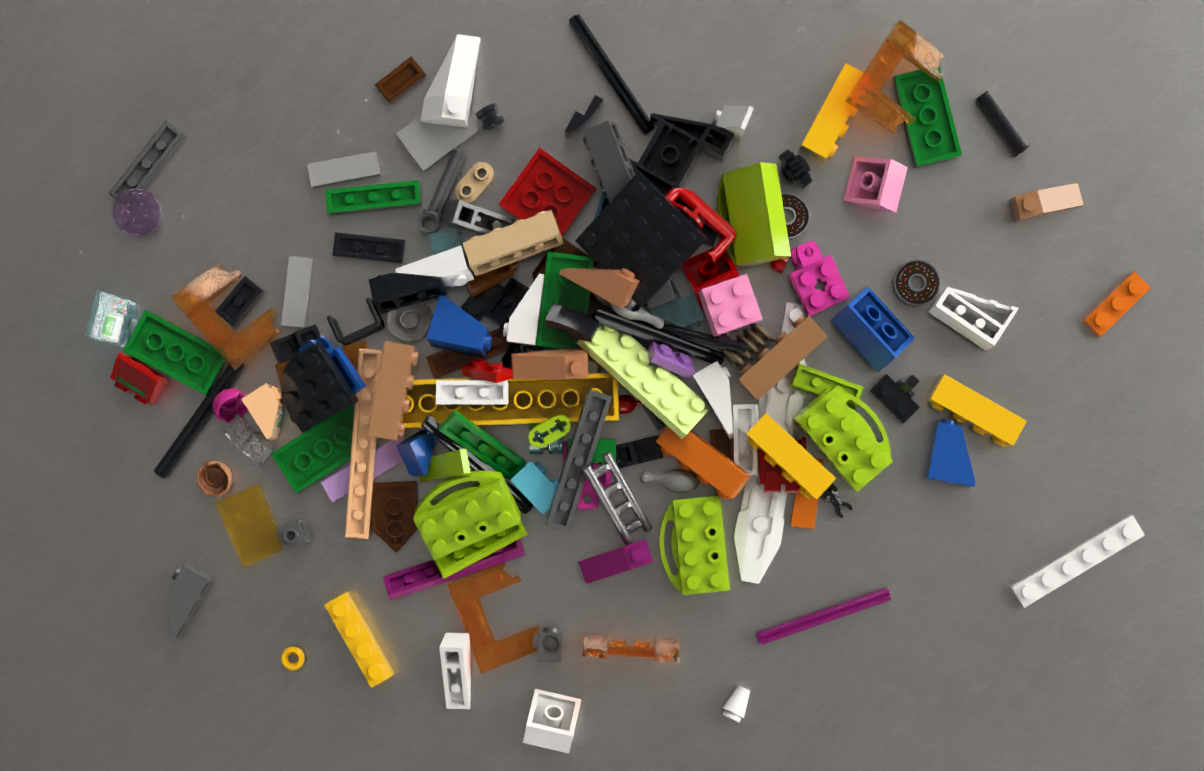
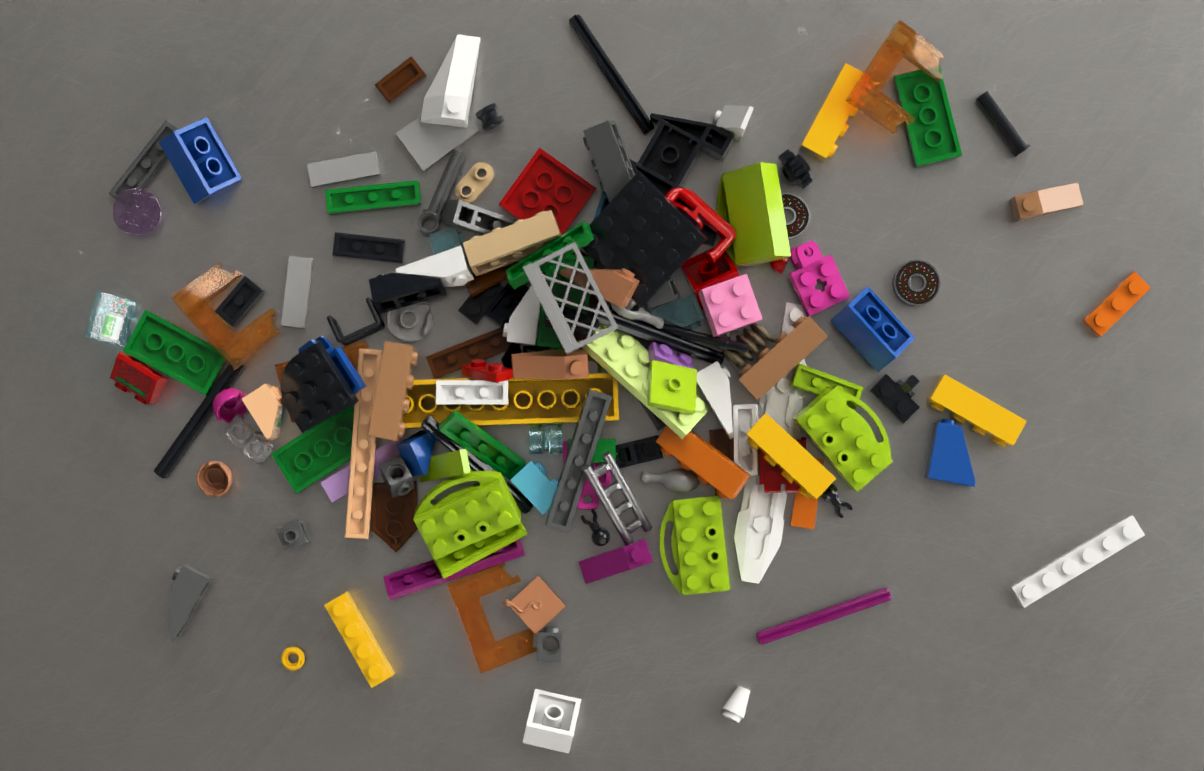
clear yellow tile [215,484,284,568] -> none
black slope [270,324,321,365] -> none
blue slope [426,295,492,358] -> none
white slope [439,633,471,709] -> none
lime beam [528,414,571,448] -> none
black slope [565,95,603,137] -> none
clear orange wedge [583,633,680,663] -> none
red hinge [619,395,643,414] -> none
bright pink slope [843,156,908,212] -> none
white wedge [928,287,1019,352] -> none
none -> blue slope [159,117,242,204]
none -> dark grey brick [379,455,415,498]
none -> nougat hat [503,576,566,634]
none -> green plate [506,220,594,289]
none -> light grey fence [523,242,618,355]
none -> black arm [581,509,610,546]
none -> lime plate [647,360,697,415]

